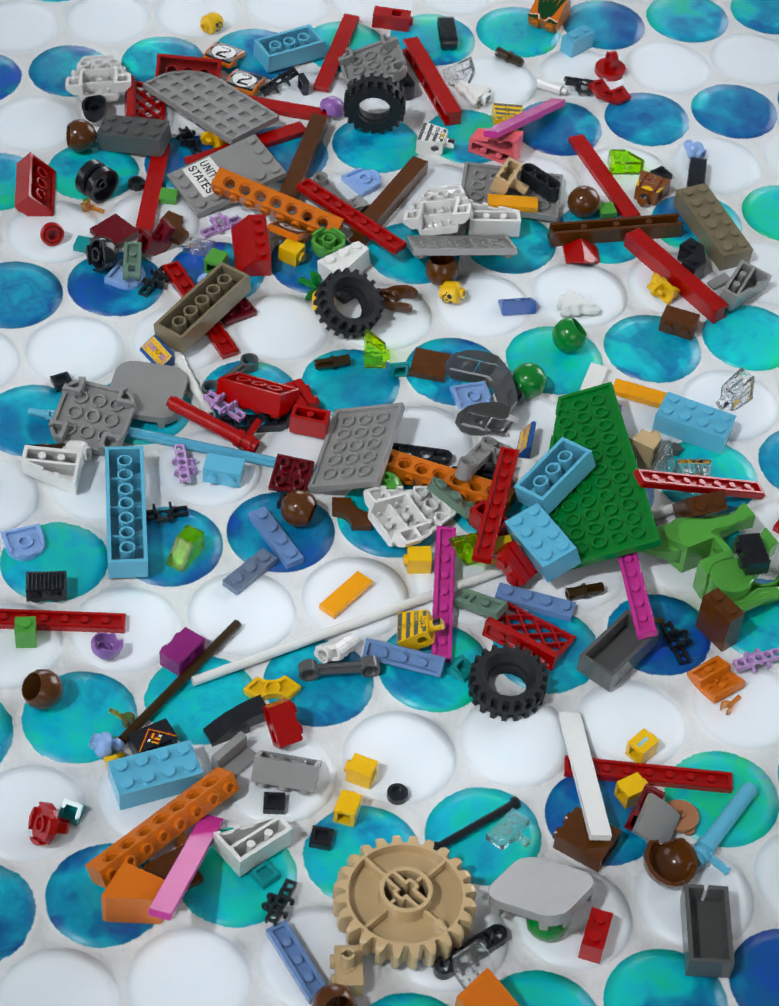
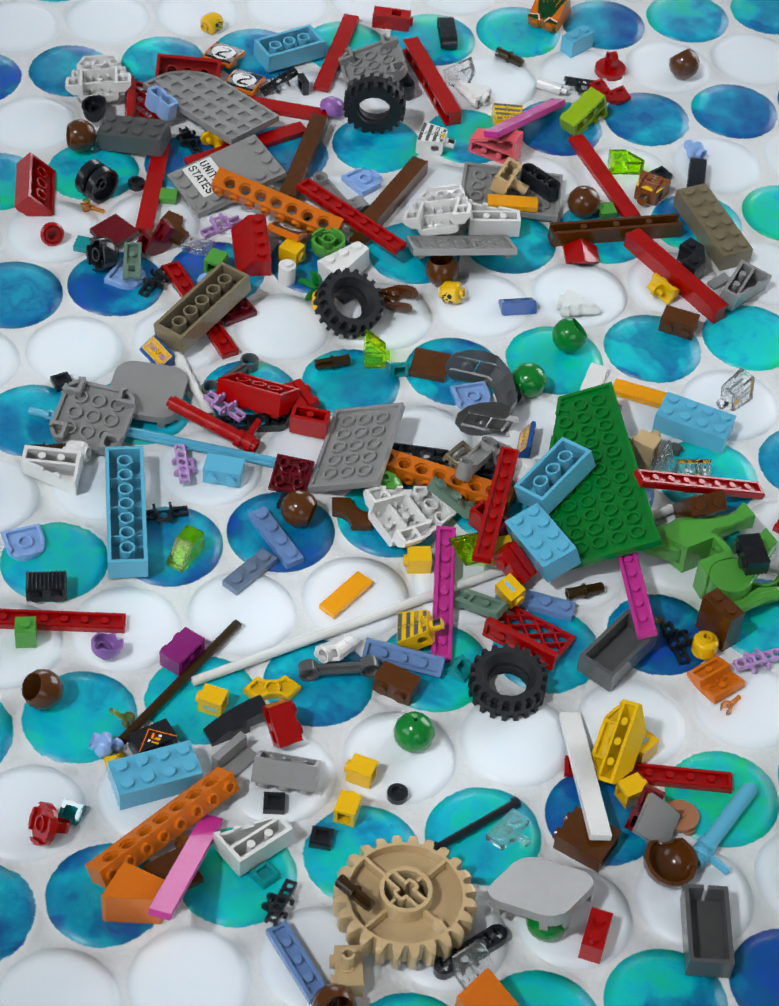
none -> light blue brick [145,85,178,121]
none -> yellow brick [195,683,229,717]
none -> white brick [278,259,296,287]
none -> dark brown axle [334,874,375,911]
none -> reddish brown brick [372,661,421,706]
none -> green helmet [393,711,435,753]
none -> dark tan tile [442,440,473,469]
none -> yellow brick [495,573,526,609]
none -> lime wedge [559,87,608,136]
none -> yellow wedge [591,699,646,785]
none -> reddish brown helmet [669,48,700,79]
none -> yellow head [691,630,719,660]

